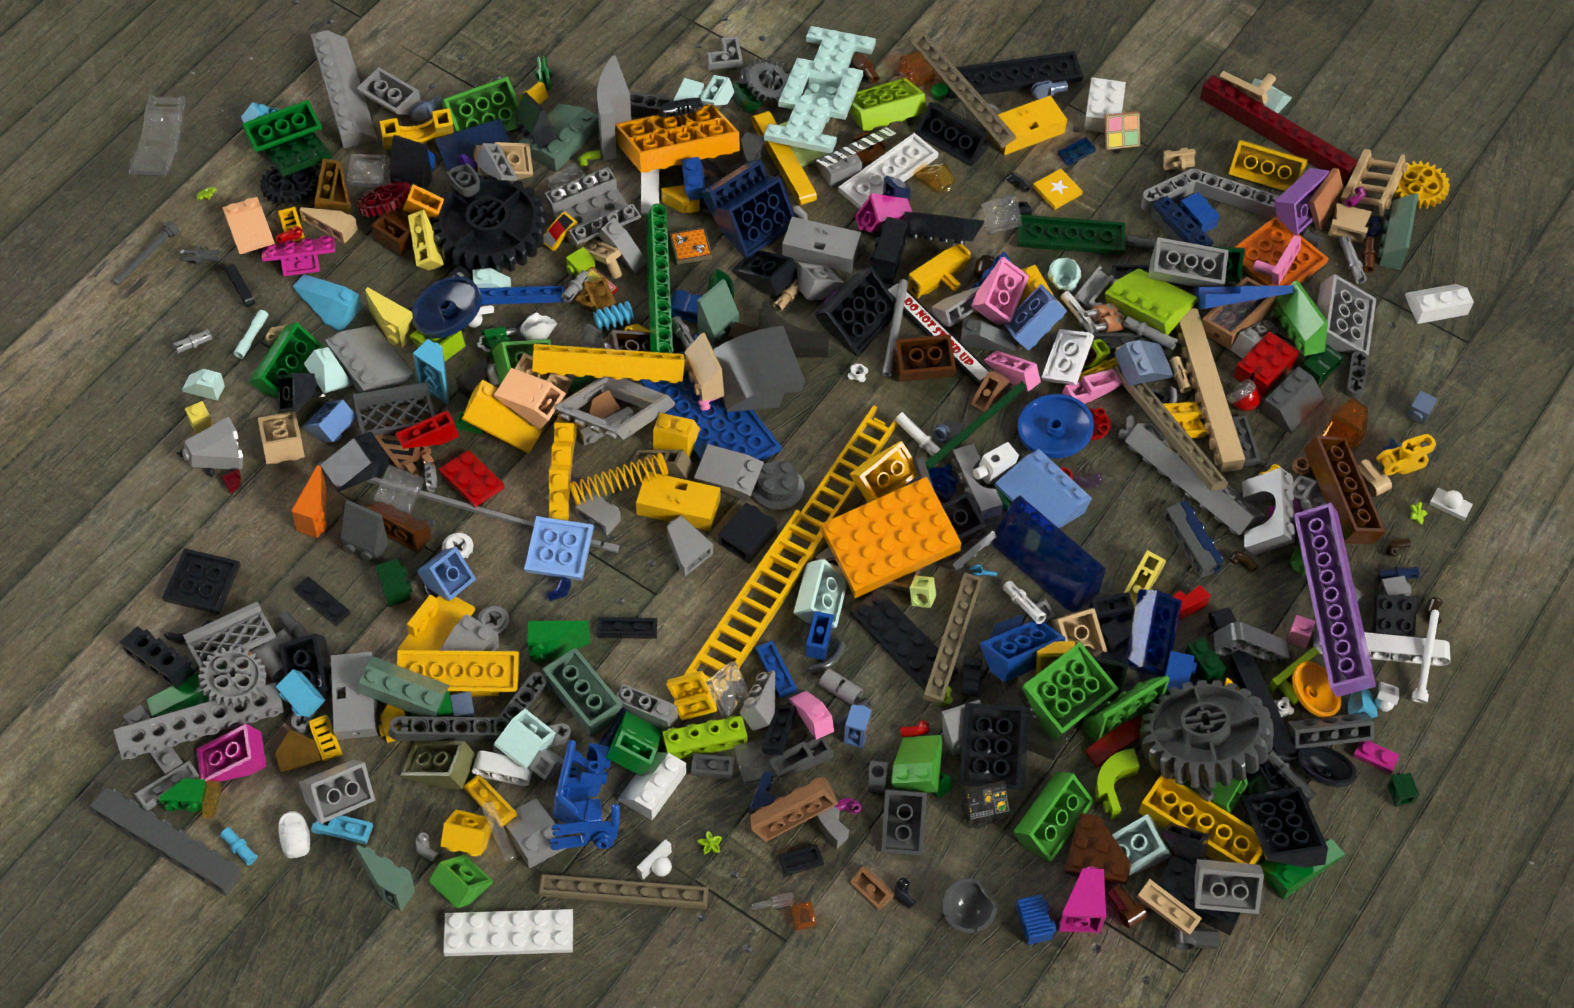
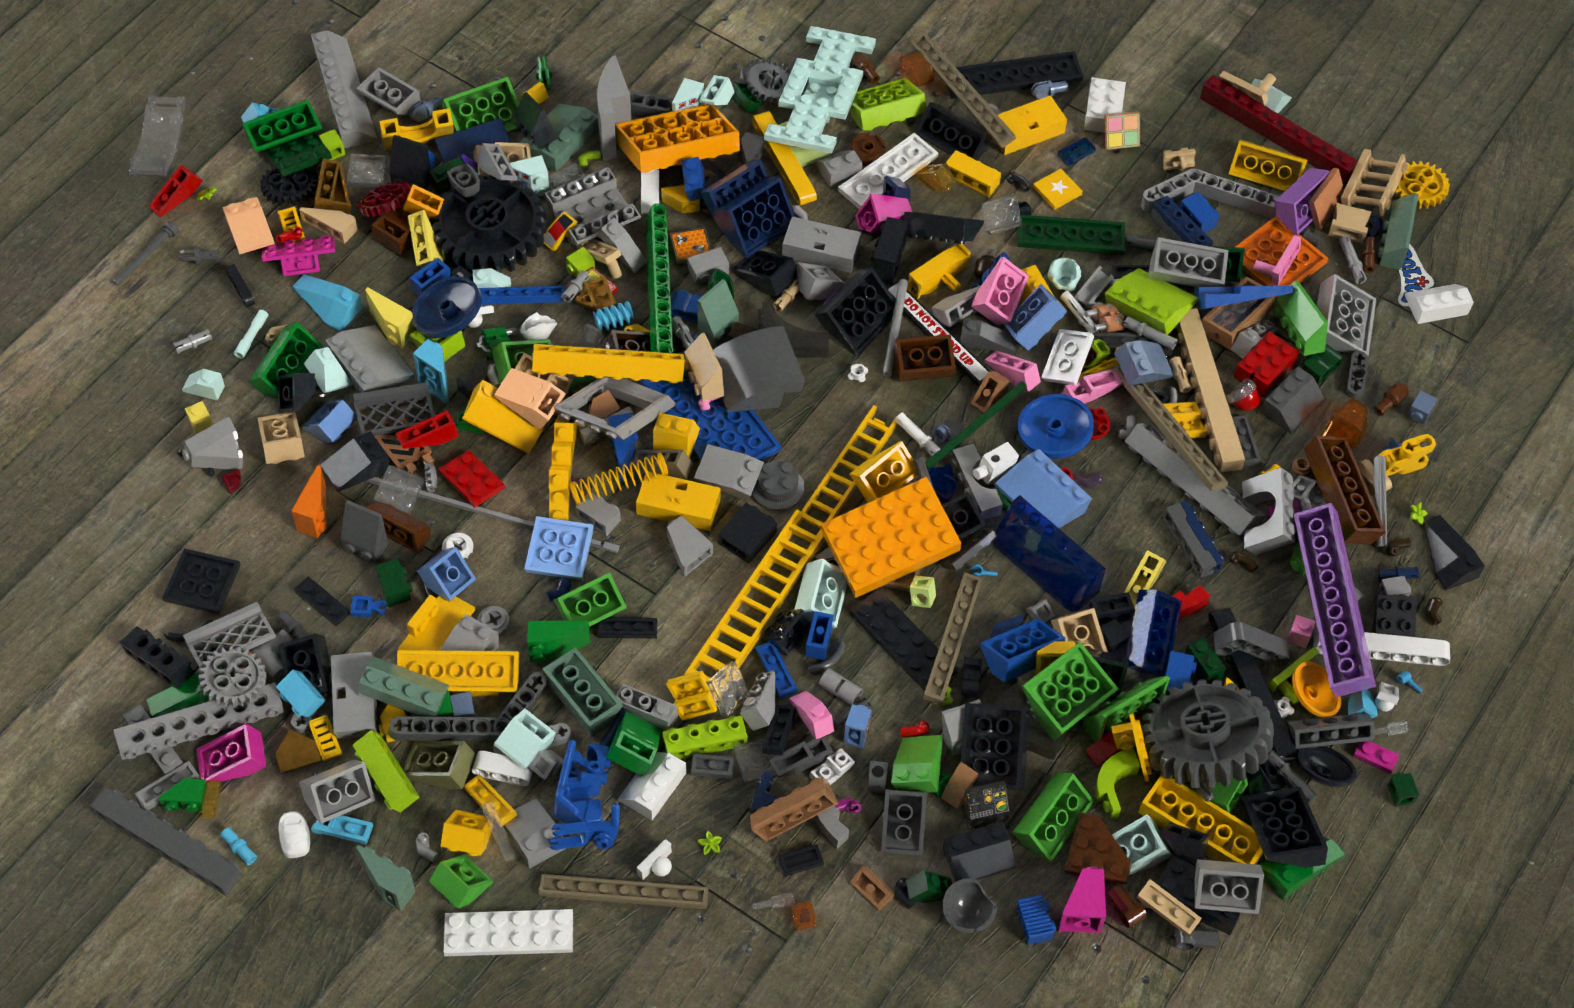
black hinge [658,98,703,118] -> none
light grey brick [707,36,743,70] -> none
sticker [816,127,896,167] -> none
green tile [931,83,948,100] -> none
white pin [1003,581,1046,624] -> none
magenta arm [1345,186,1366,208] -> none
white piece [1411,609,1439,703] -> none
white tile [1429,488,1473,521] -> none
none -> red slope [148,165,203,217]
none -> lime brick [319,129,346,160]
none -> blue plate [350,595,387,618]
none -> lime brick [353,730,420,813]
none -> blue brick [410,258,451,296]
none -> dark green brick [428,157,465,195]
none -> light aqua slope [510,155,549,196]
none -> bright green slope [554,572,627,627]
none -> blue slope [608,413,638,484]
none -> light grey brick [687,247,729,285]
none -> black bracket [761,609,810,656]
none -> white slope [809,748,855,785]
none -> dark green slope [906,870,953,903]
none -> medium nougat slope [941,762,979,809]
none -> black slope [942,821,1016,882]
none -> yellow brick [944,150,1001,198]
none -> yellow bracket [1111,714,1152,782]
none -> reddish brown arm [1374,383,1409,416]
none -> light grey axle [1374,456,1387,548]
none -> clear axle [1374,720,1409,736]
none -> dark azure hand [1396,671,1423,693]
none -> sticker [1398,244,1434,307]
none -> black wedge [1423,515,1485,590]

